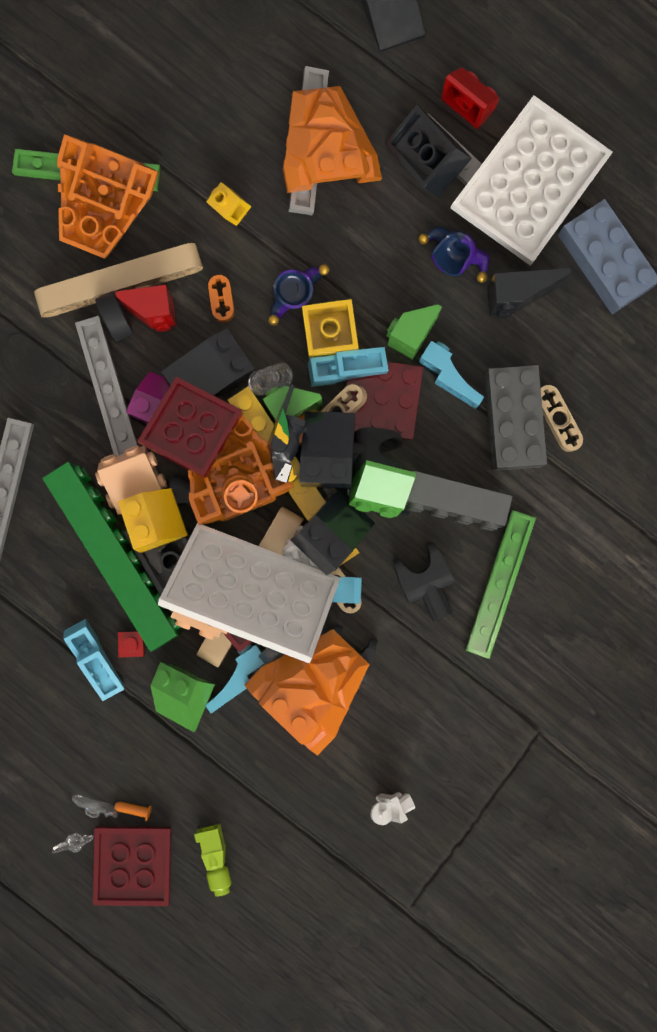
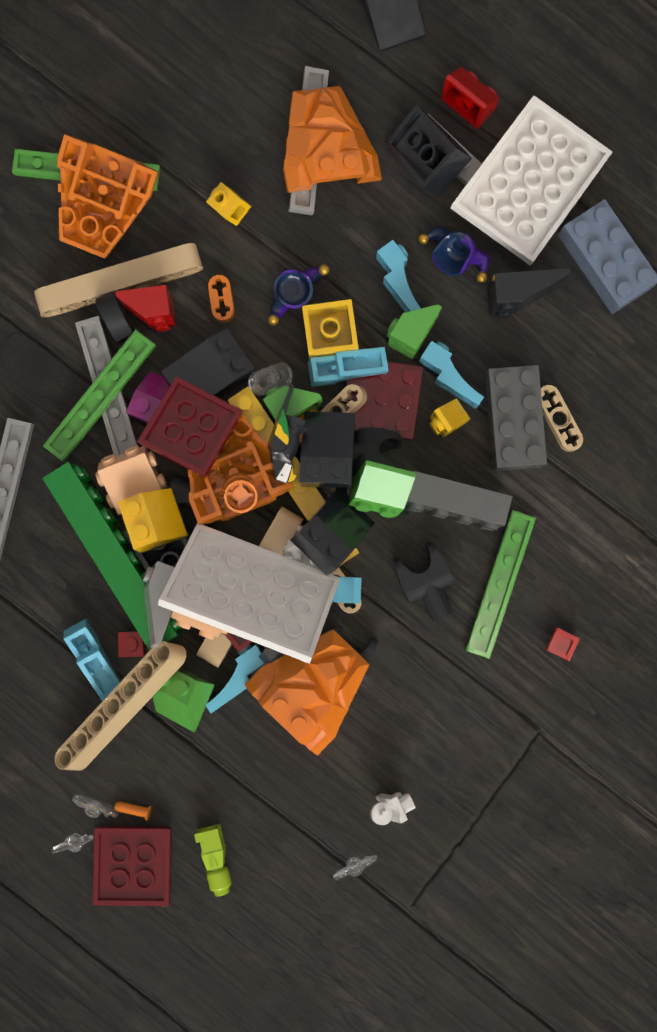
none -> bright green tile [43,329,156,462]
none -> tan beam [55,641,186,771]
none -> light grey slope [142,561,174,649]
none -> clear piece [333,855,377,881]
none -> medium azure slope [376,240,421,312]
none -> yellow slope [429,398,470,438]
none -> red plate [545,627,580,661]

